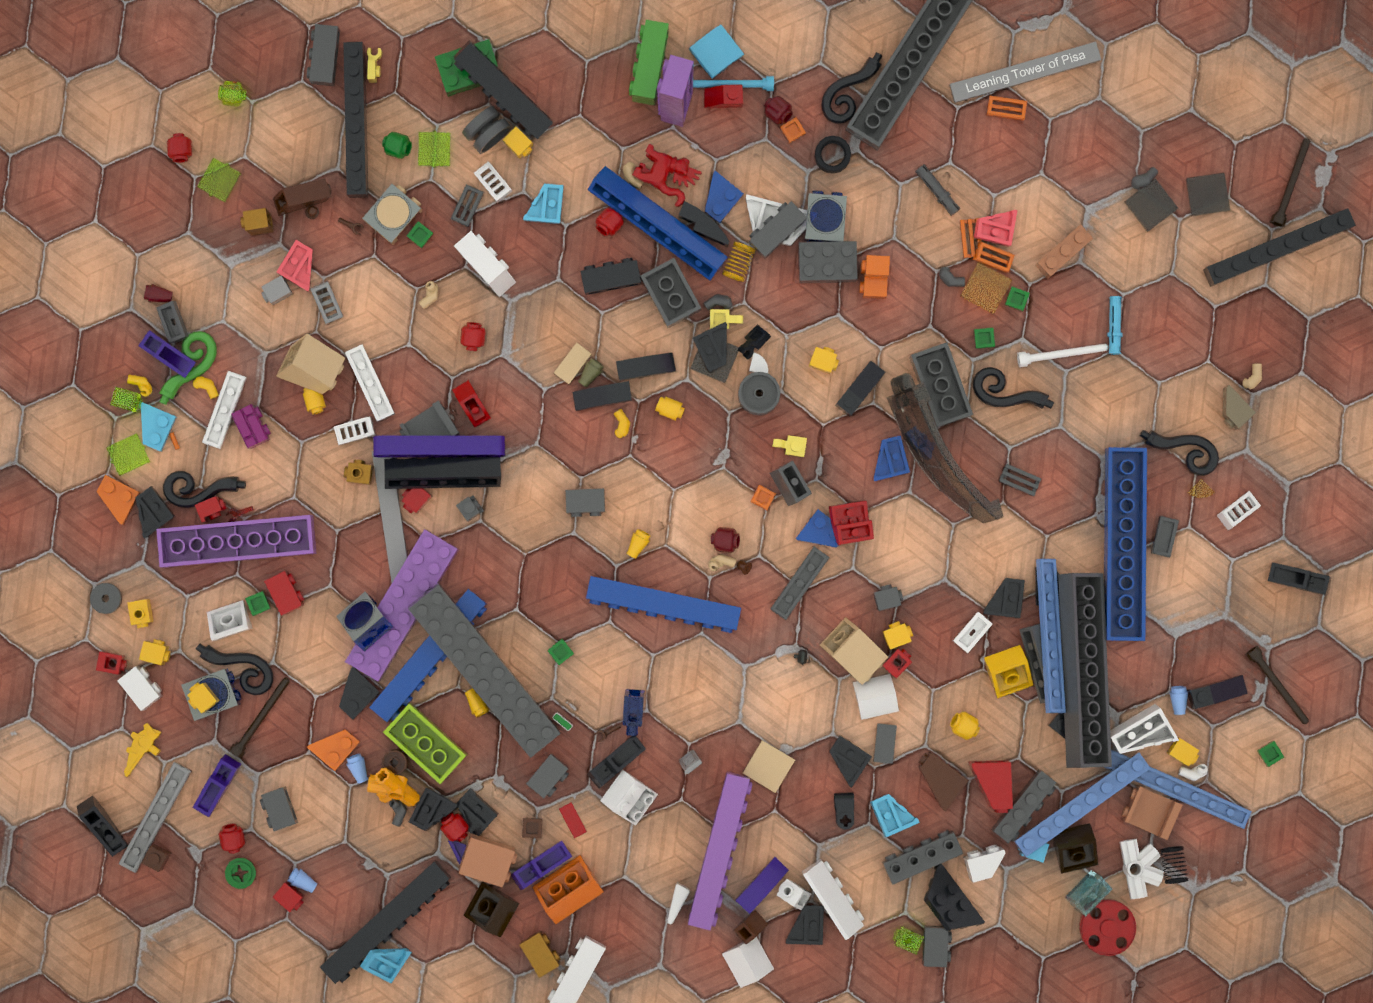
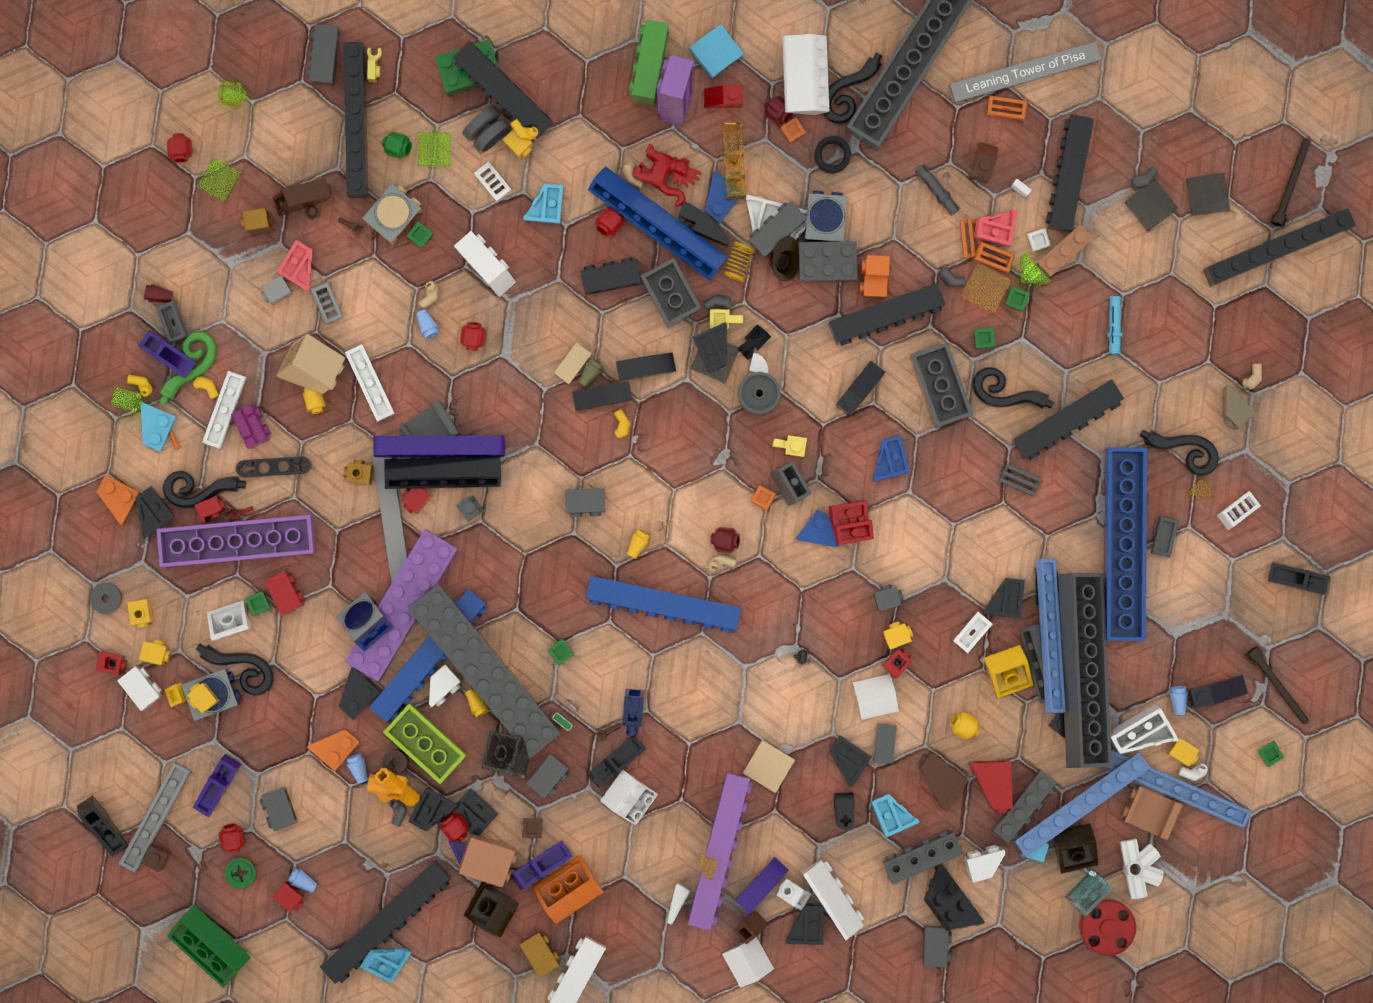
clear neon green piece [106,433,150,476] -> none
yellow piece [124,723,161,777] -> none
dark brown piece [229,677,290,759] -> none
white slope [334,416,376,445] -> none
dark grey tile [451,184,484,227] -> none
red slope [452,380,491,428] -> none
red sticker [559,802,587,839] -> none
yellow brick [655,397,685,421] -> none
light grey slope [679,750,702,774] -> none
medium azure piece [693,76,774,91] -> none
reddish brown piece [737,560,752,575] -> none
dark grey tile [770,547,830,620] -> none
yellow brick [809,347,839,374] -> none
tan slope [820,617,888,685] -> none
clear smoke windscreen [887,373,1004,523] -> none
clear neon green brick [892,926,924,955] -> none
white piece [1017,344,1109,368] -> none
black piece [1160,846,1189,884] -> none
none -> yellow plate [164,683,187,707]
none -> green slope [167,905,251,988]
none -> black beam [236,456,312,478]
none -> light blue cone [416,309,439,339]
none -> white slope [429,664,462,707]
none -> clear smoke slope [481,731,529,779]
none -> yellow arm [510,119,538,140]
none -> clear yellow tile [699,854,718,880]
none -> clear yellow slope [721,123,746,200]
none -> dark brown piece [769,236,799,281]
none -> white slope [782,34,829,115]
none -> black brick [828,283,945,346]
none -> reddish brown slope [968,142,998,184]
none -> white tile [1011,179,1032,198]
none -> black brick [1012,380,1124,460]
none -> clear neon green slope [1019,253,1051,286]
none -> white tile [1026,228,1051,253]
none -> black brick [1045,114,1094,233]

